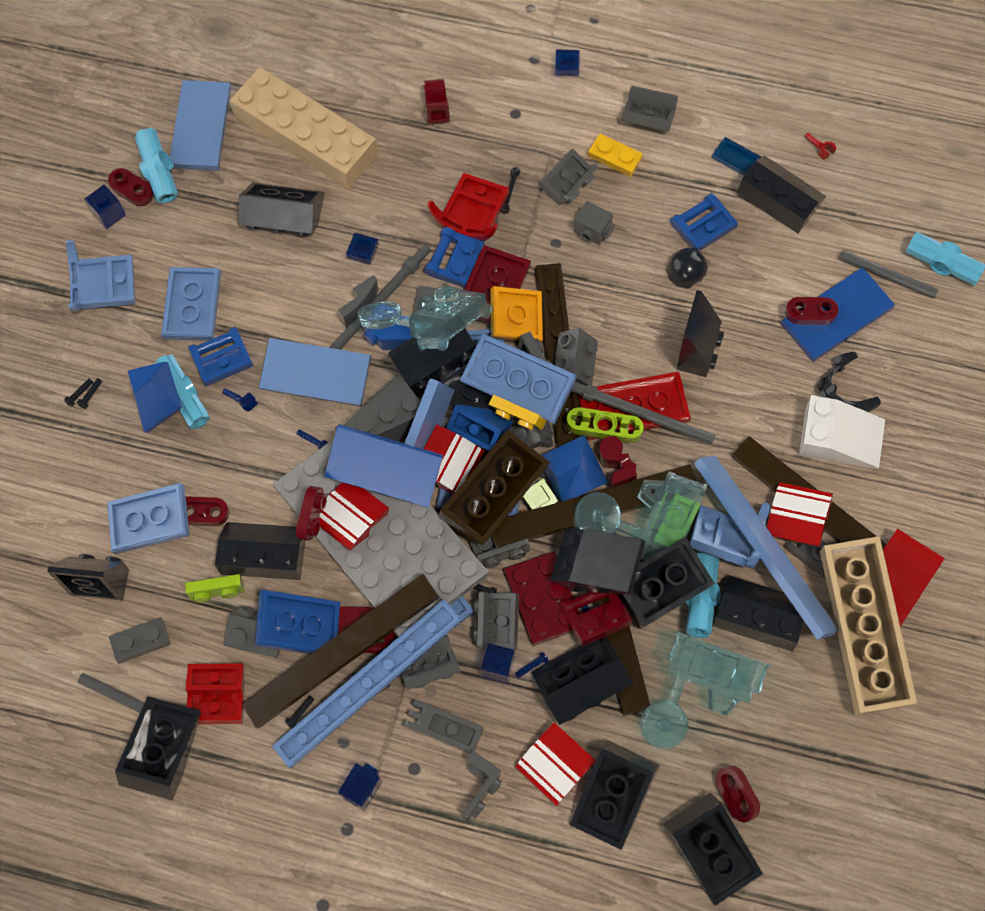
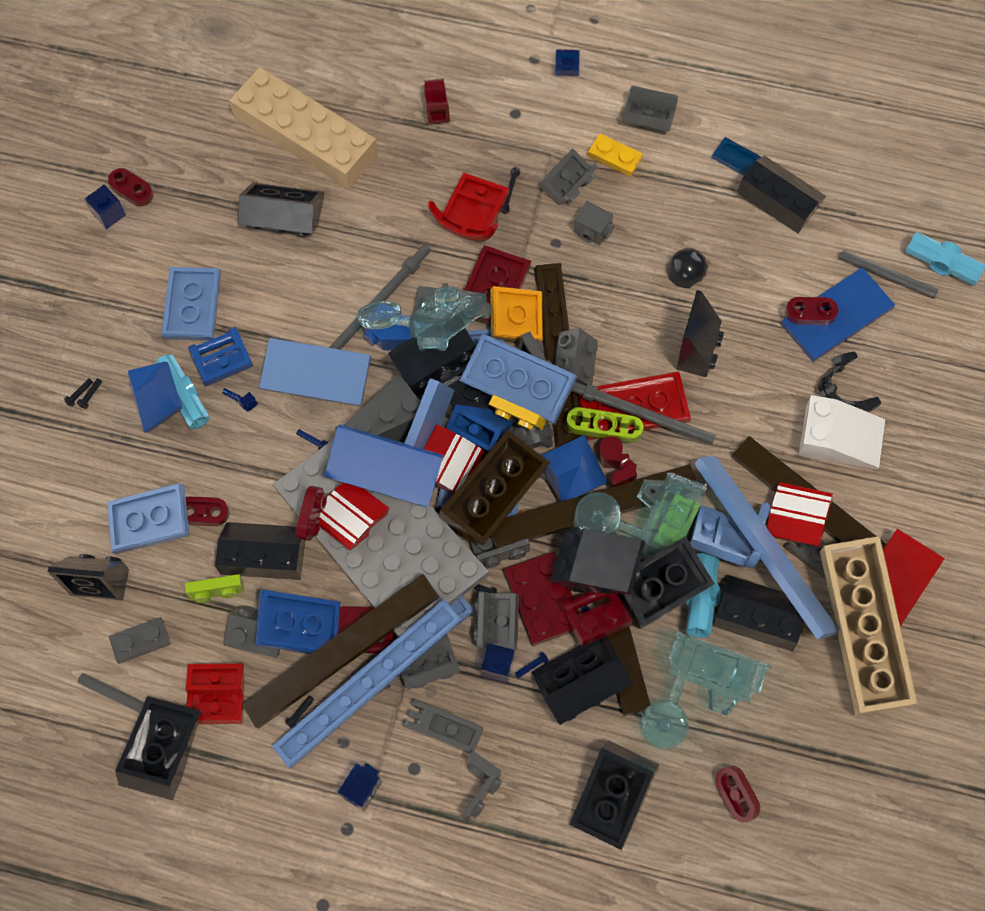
medium blue piece [66,240,136,311] -> none
medium azure piece [135,128,178,204] -> none
medium blue tile [170,80,231,171] -> none
dark grey slope [338,275,379,328] -> none
clear blue plate [346,232,379,265] -> none
blue plate [424,227,485,288] -> none
slope [515,722,596,807] -> none
plate [523,479,558,510] -> none
black slope [662,793,763,906] -> none
blue plate [670,193,738,251] -> none
red hand [805,132,836,159] -> none

